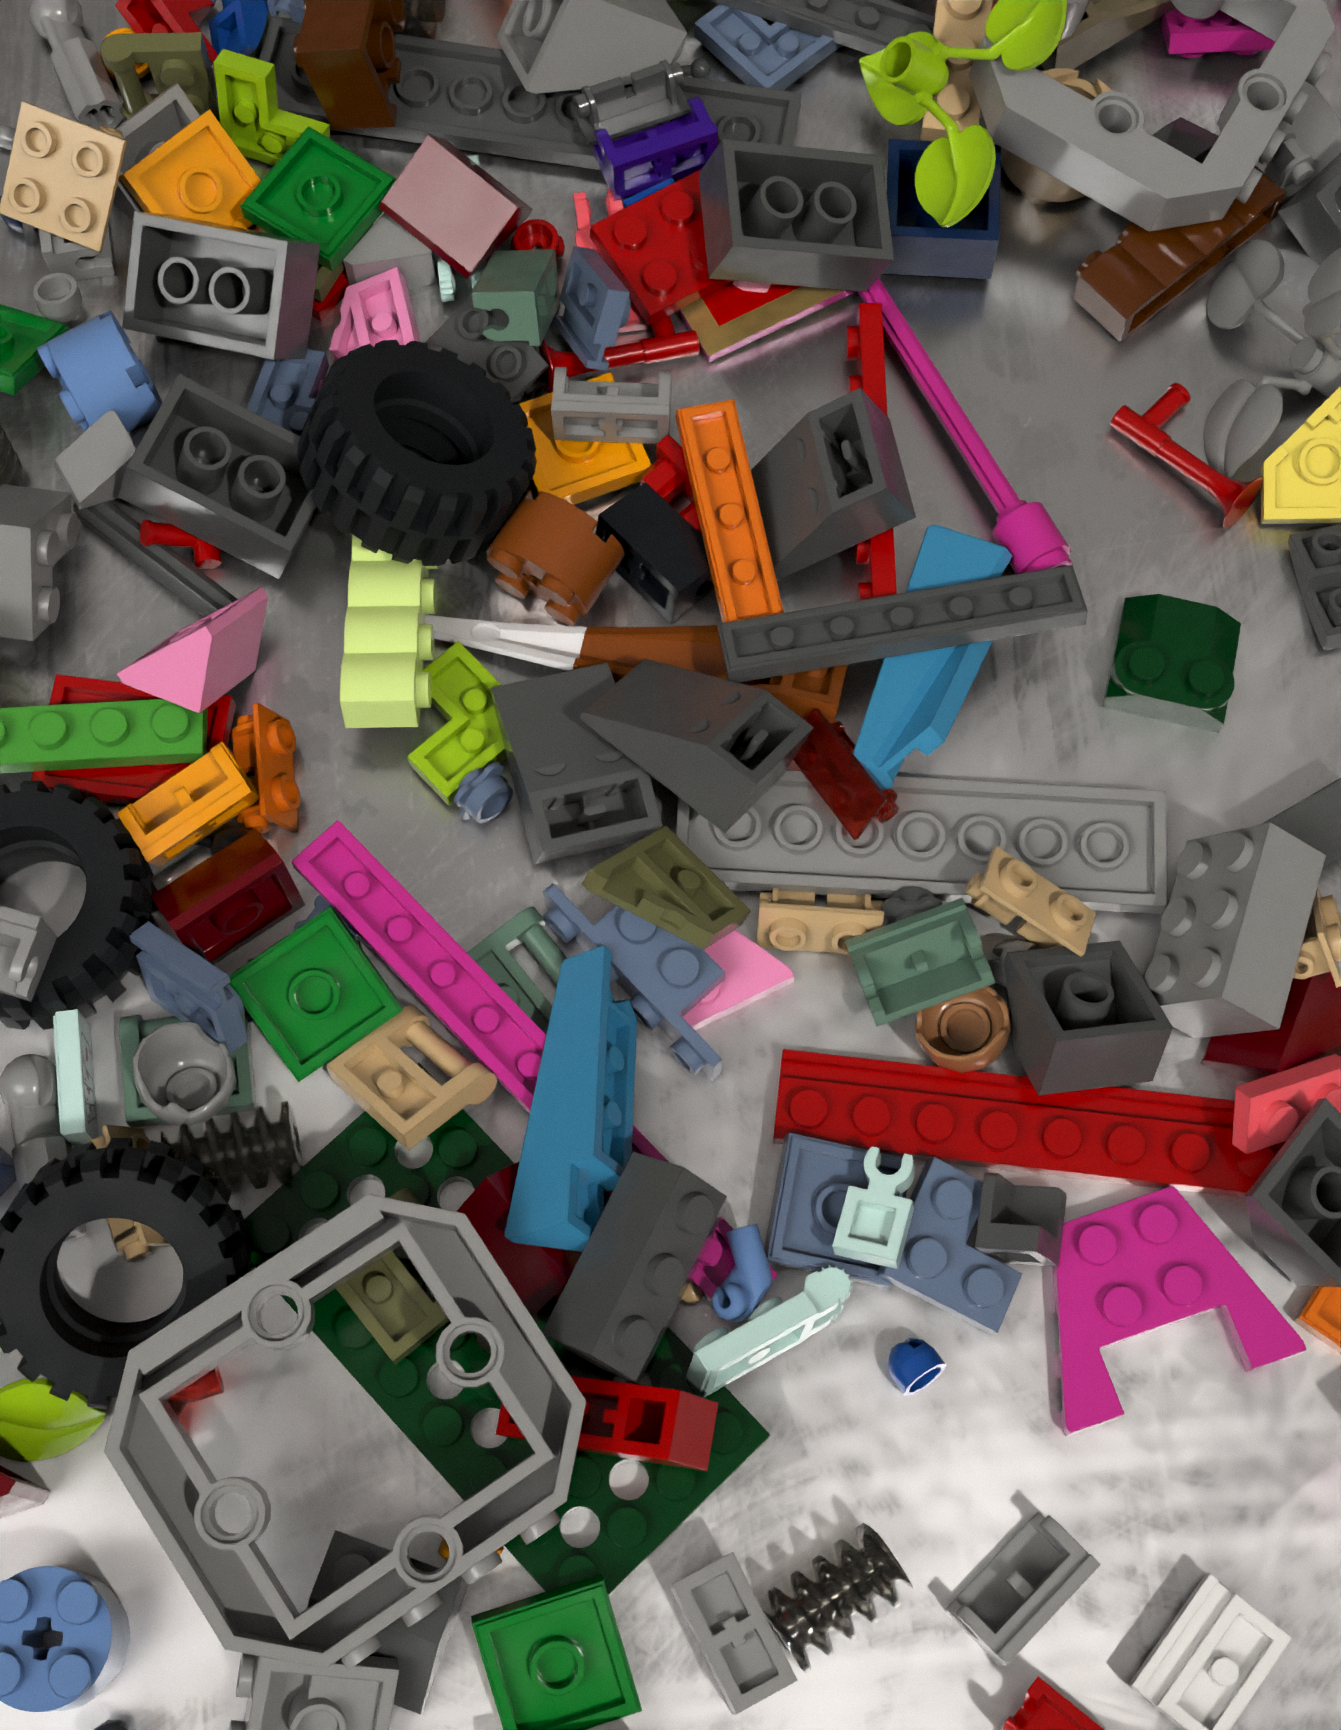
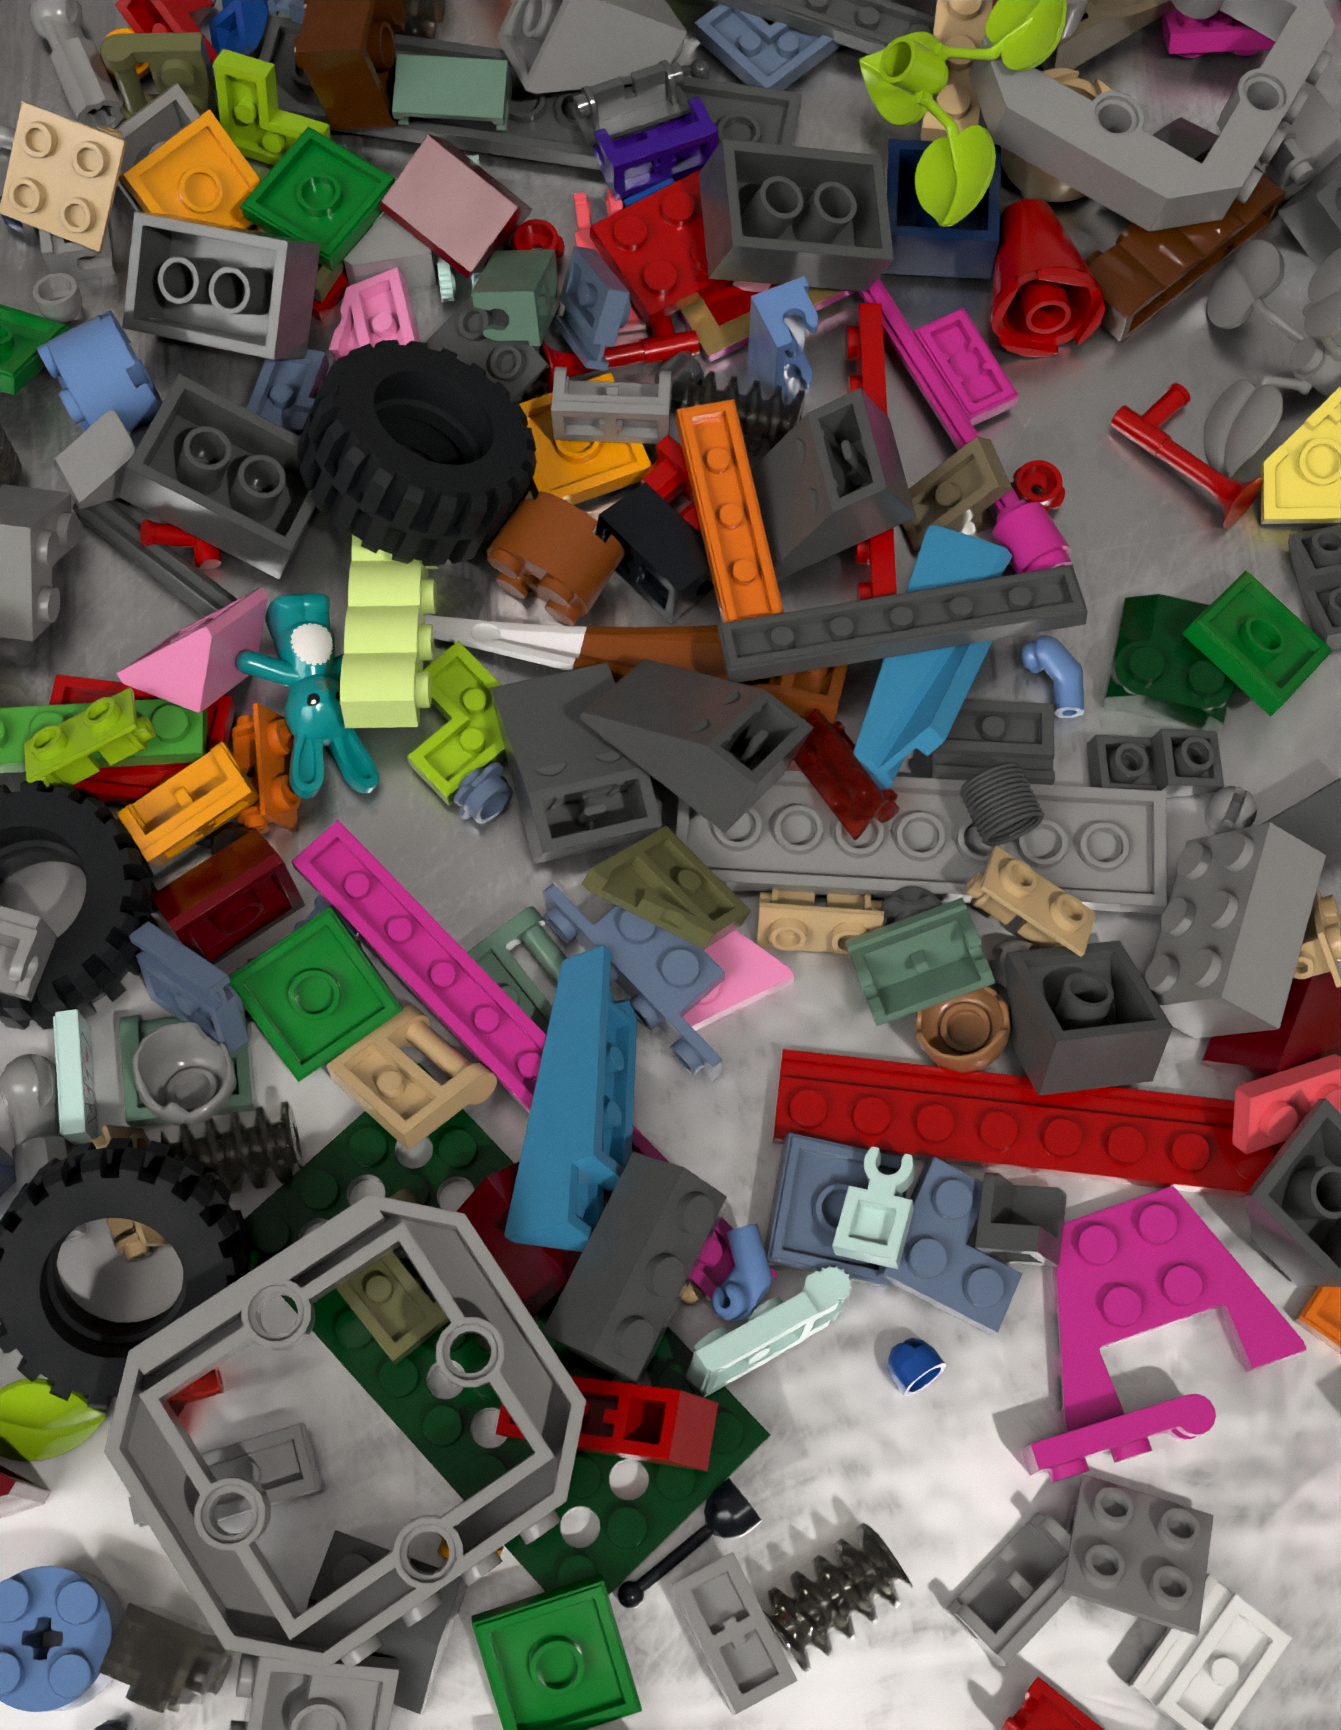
none -> lime hinge [24,687,156,791]
none -> clear smoke brick [98,1602,233,1713]
none -> light grey hinge [128,1423,322,1527]
none -> teal animal [236,594,379,799]
none -> sand green hinge [392,54,513,131]
none -> black hinge [617,1478,762,1609]
none -> dark grey hinge [654,351,704,402]
none -> clear smoke piece [681,370,805,456]
none -> medium blue hinge [748,276,818,408]
none -> dark tan slope [903,437,1012,551]
none -> dark pink plate [914,308,1019,426]
none -> dark grey plate [931,699,1055,785]
none -> dark grey piece [959,762,1045,846]
none -> red cone [990,199,1105,357]
none -> red plate [1010,460,1065,512]
none -> medium blue arm [1021,635,1084,718]
none -> dark pink plate [1021,1394,1216,1483]
none -> light grey hinge [1062,1474,1214,1636]
none -> dark grey slope [1087,728,1224,798]
none -> green tile [1182,570,1332,716]
none -> light grey hinge [1204,786,1257,834]

